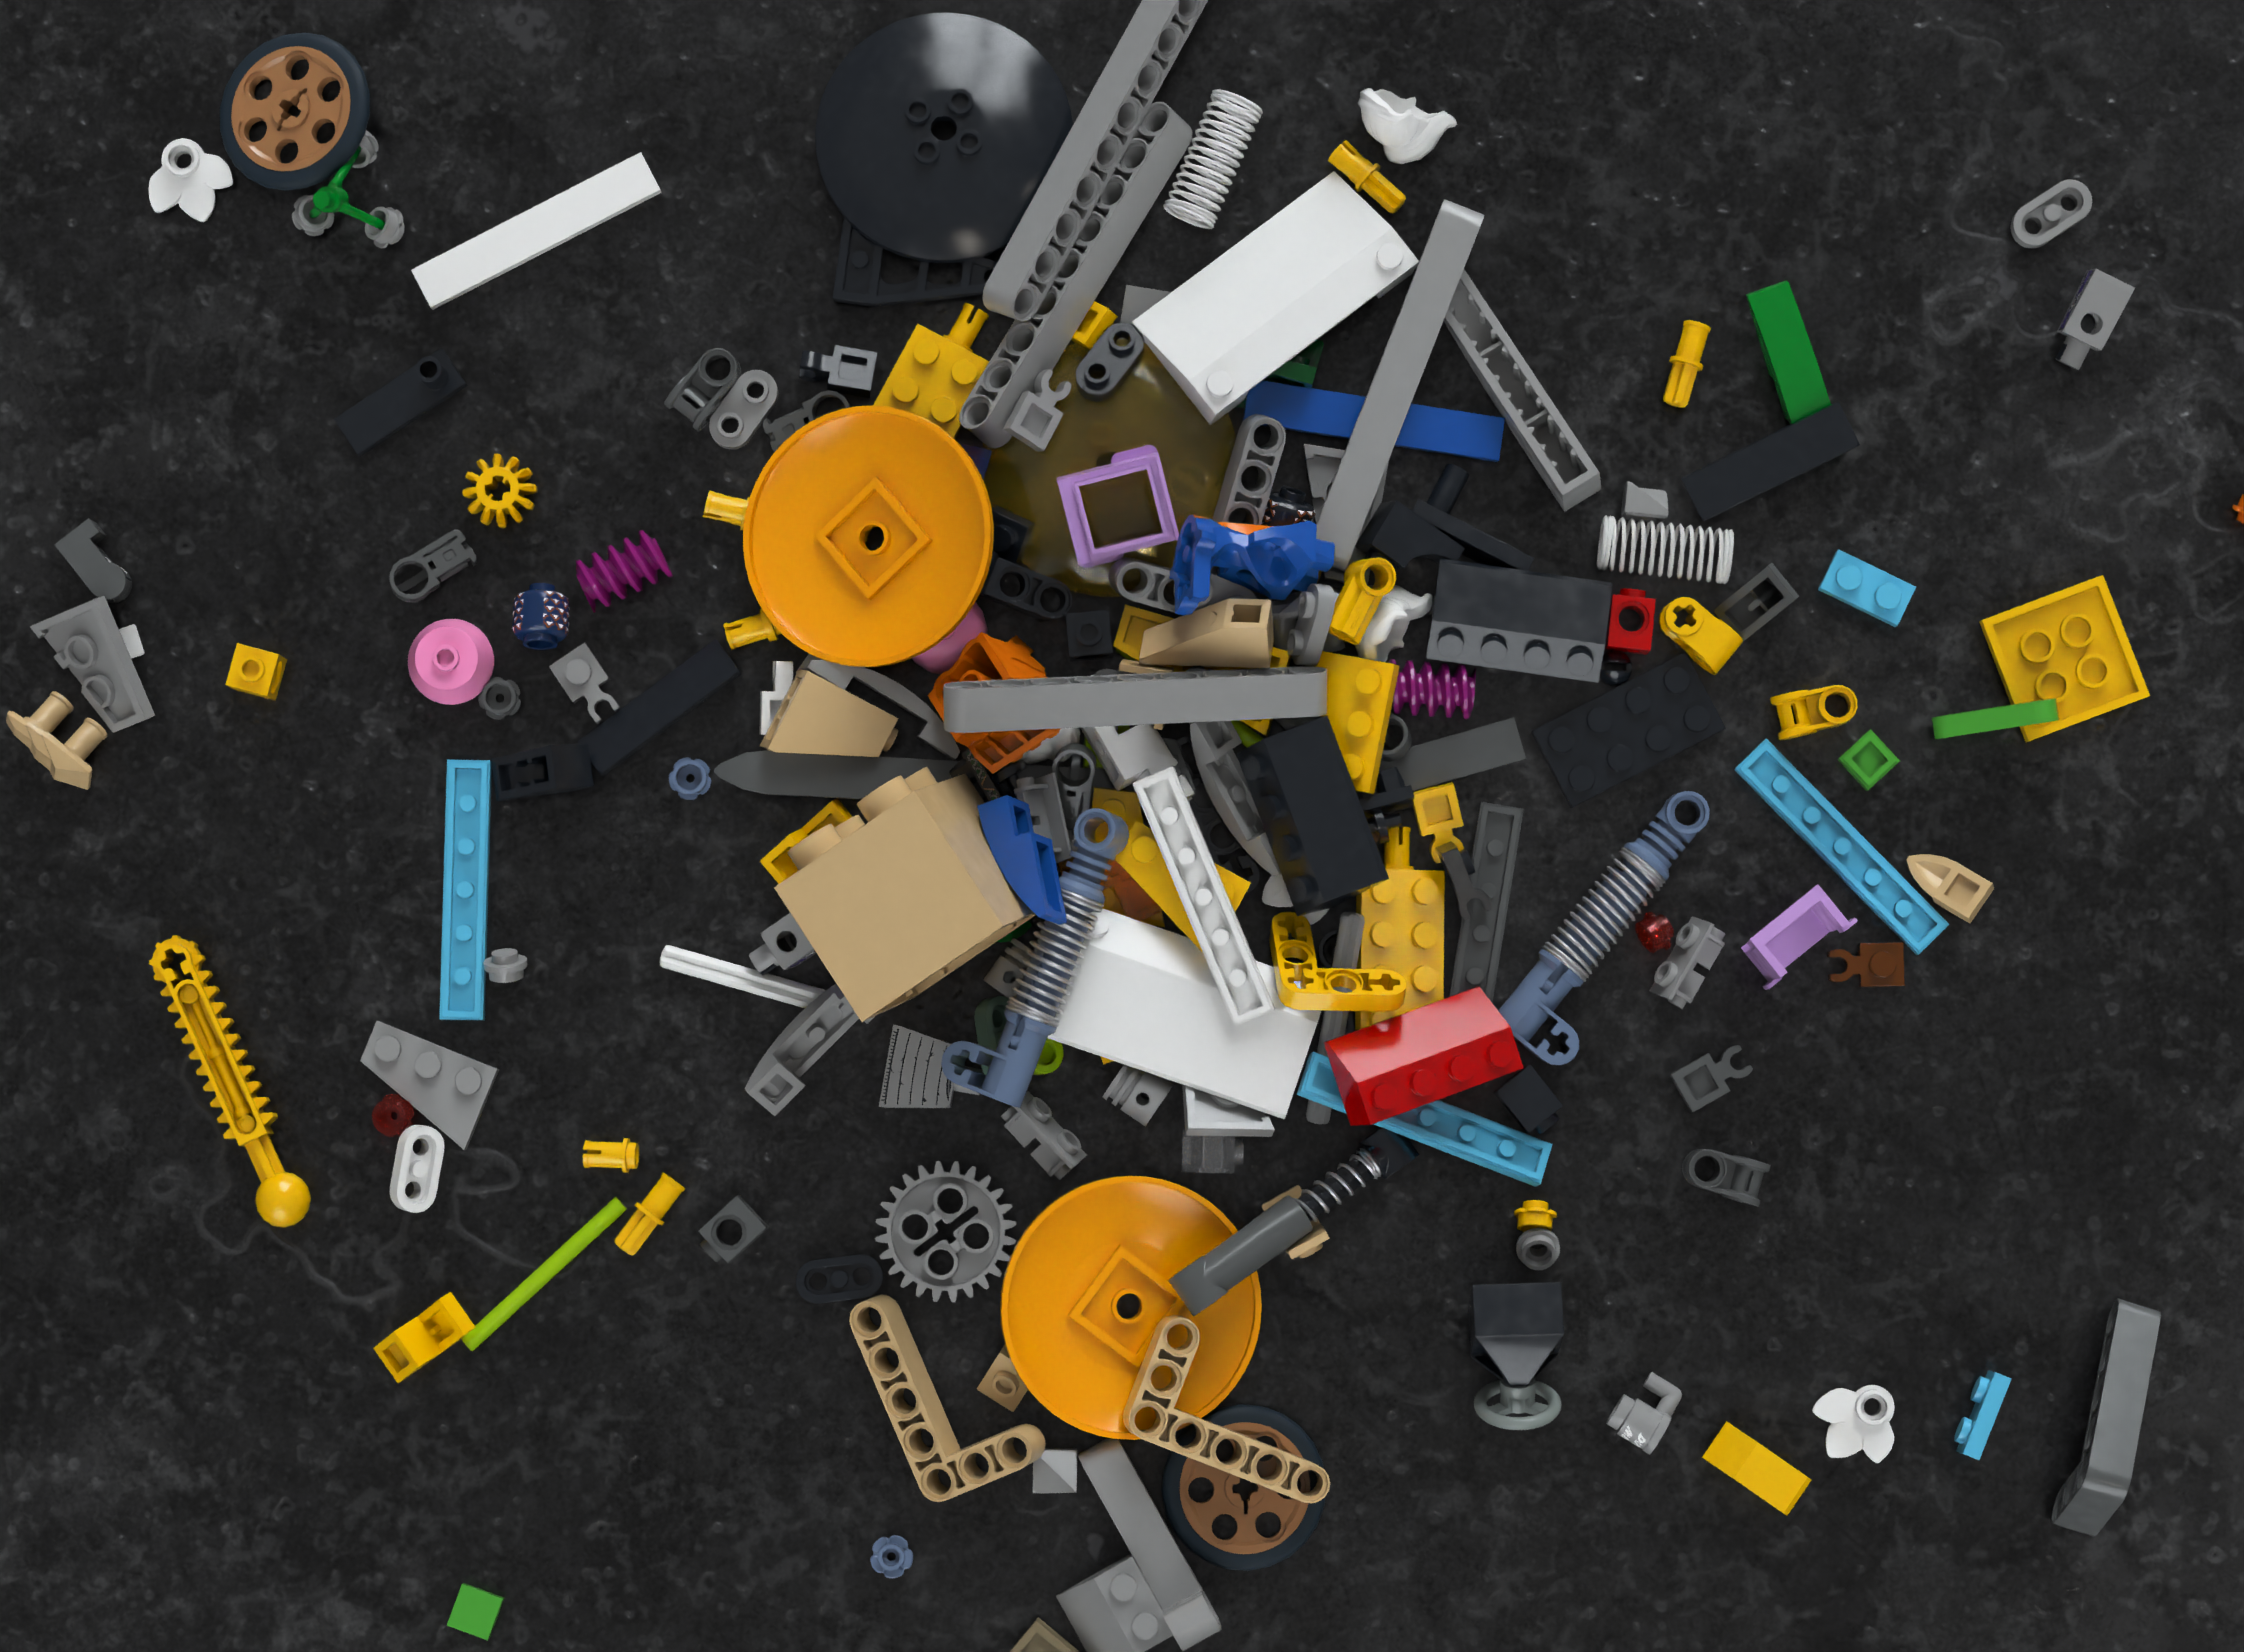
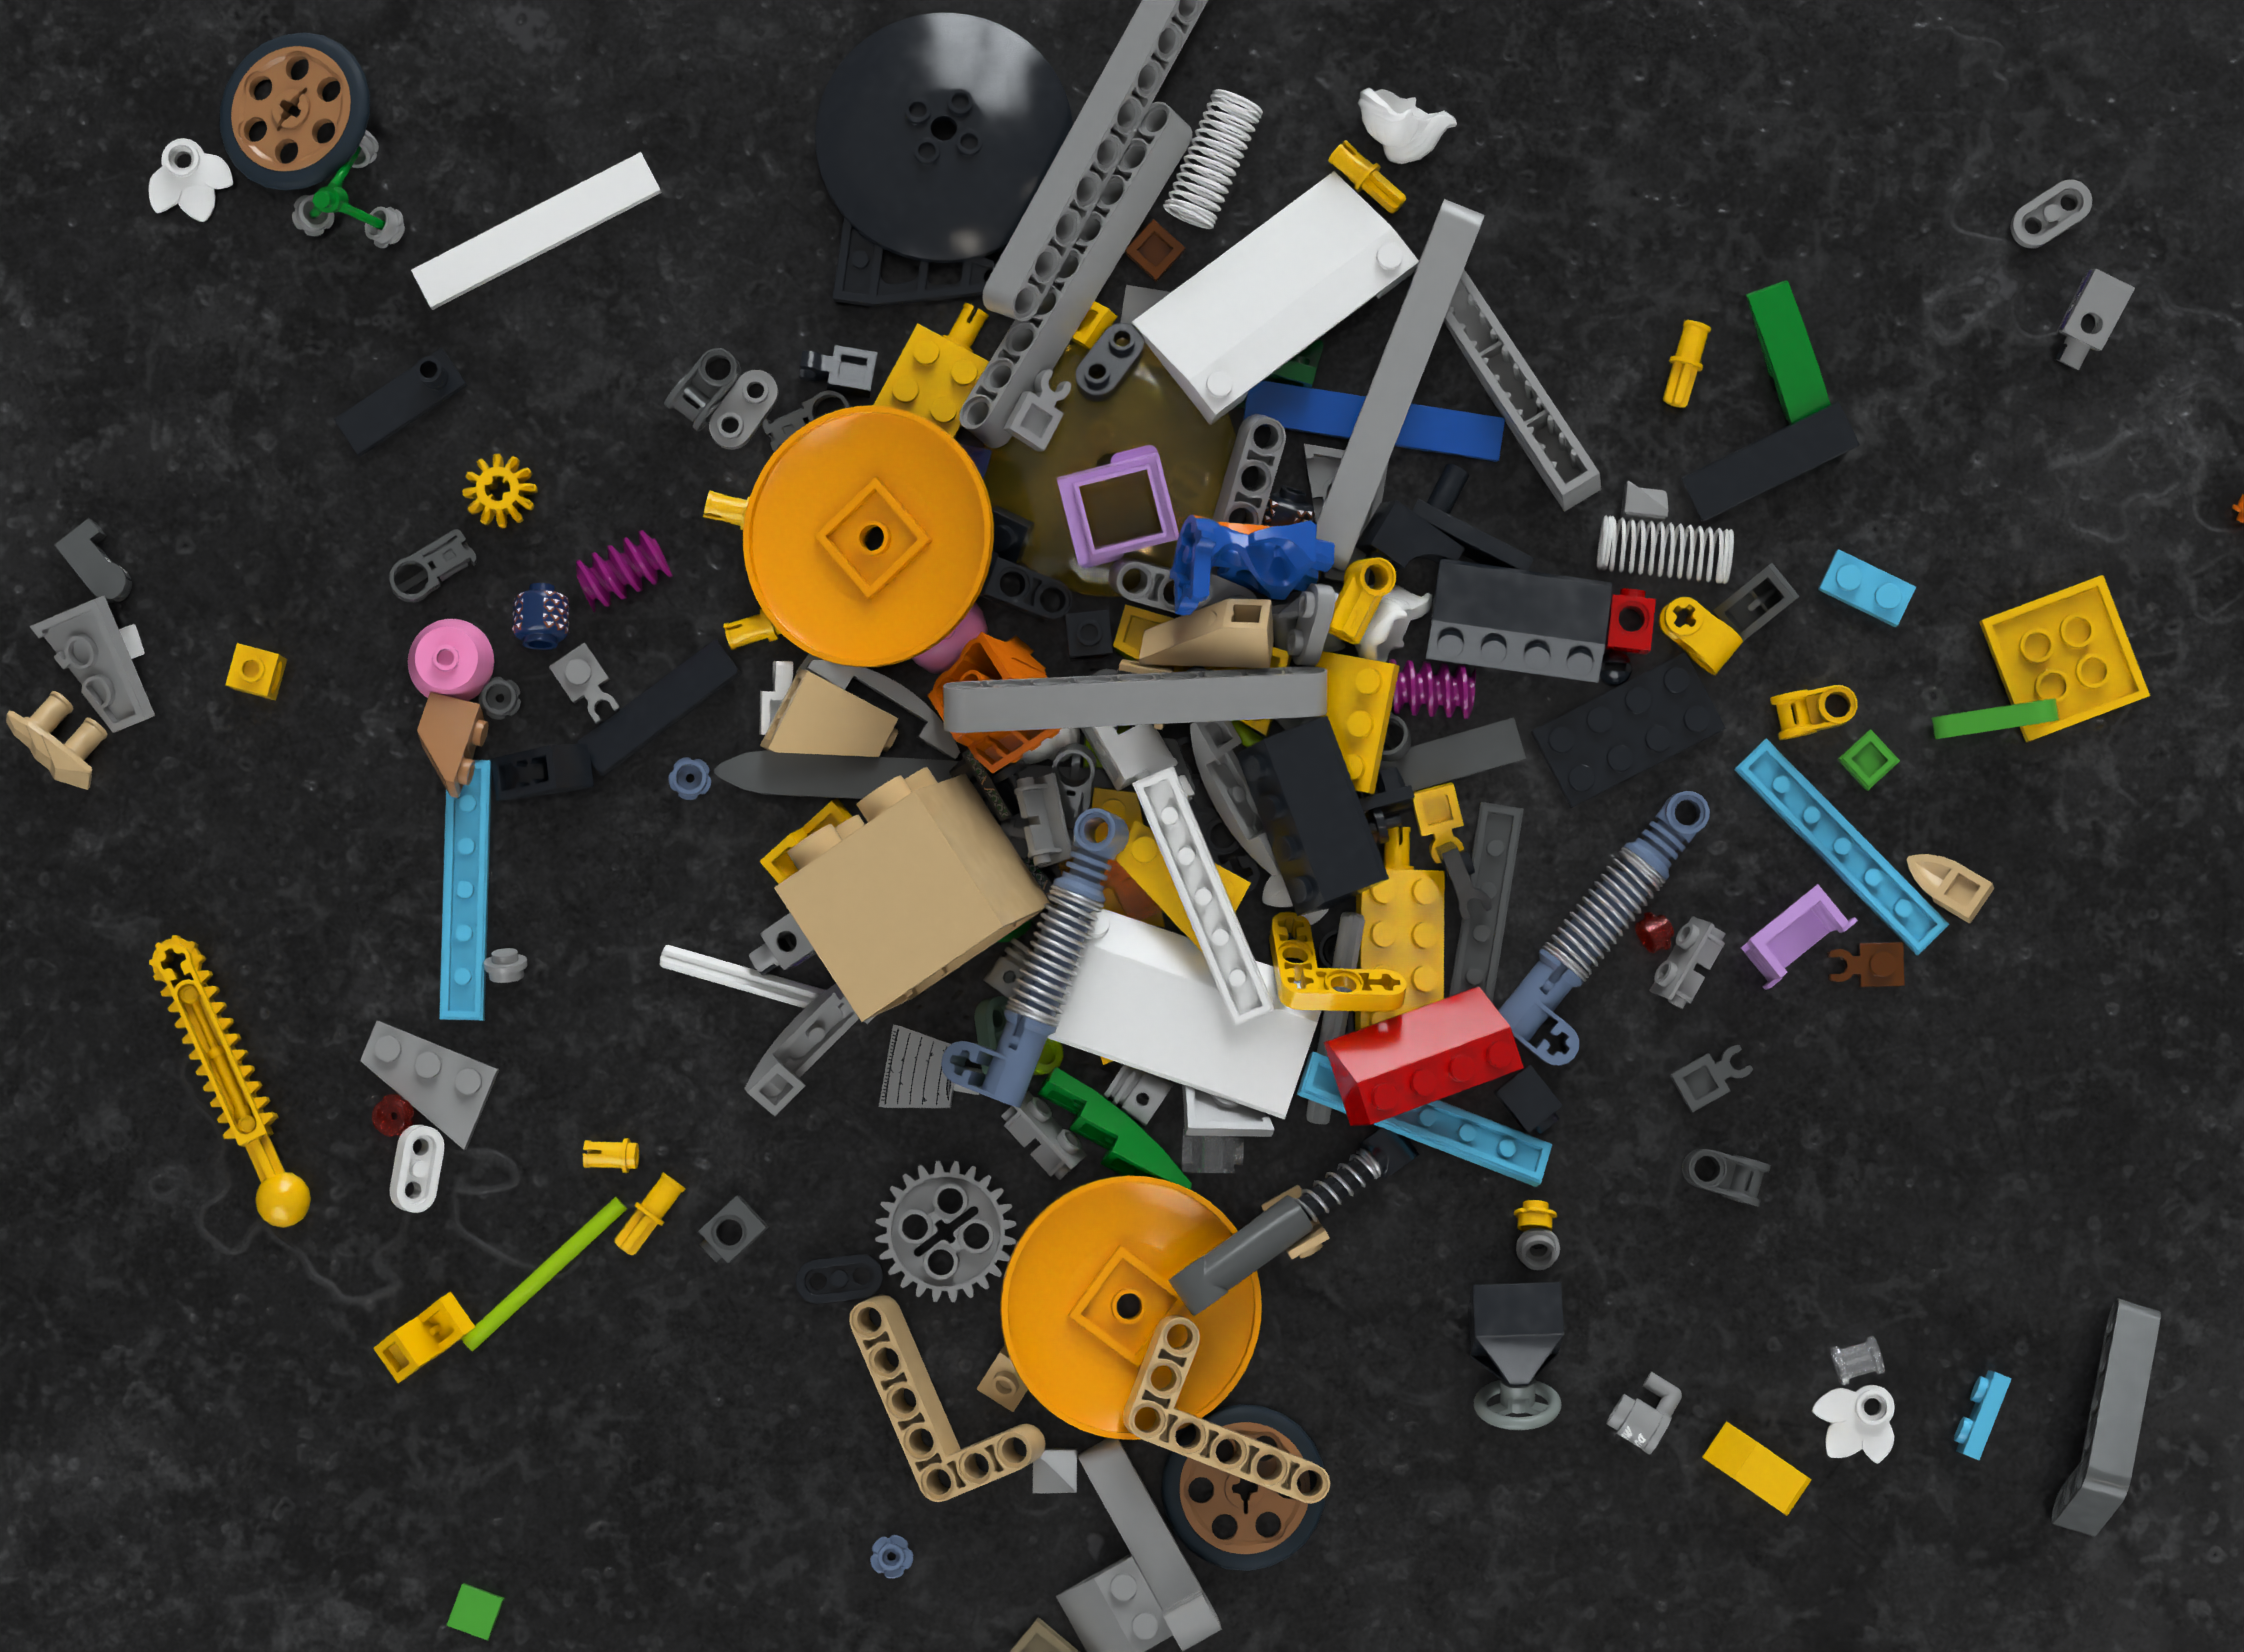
blue slope [977,795,1067,925] -> none
none -> medium nougat slope [417,692,489,798]
none -> green slope [1037,1067,1192,1189]
none -> reddish brown plate [1125,219,1186,282]
none -> clear bush [1830,1336,1885,1385]

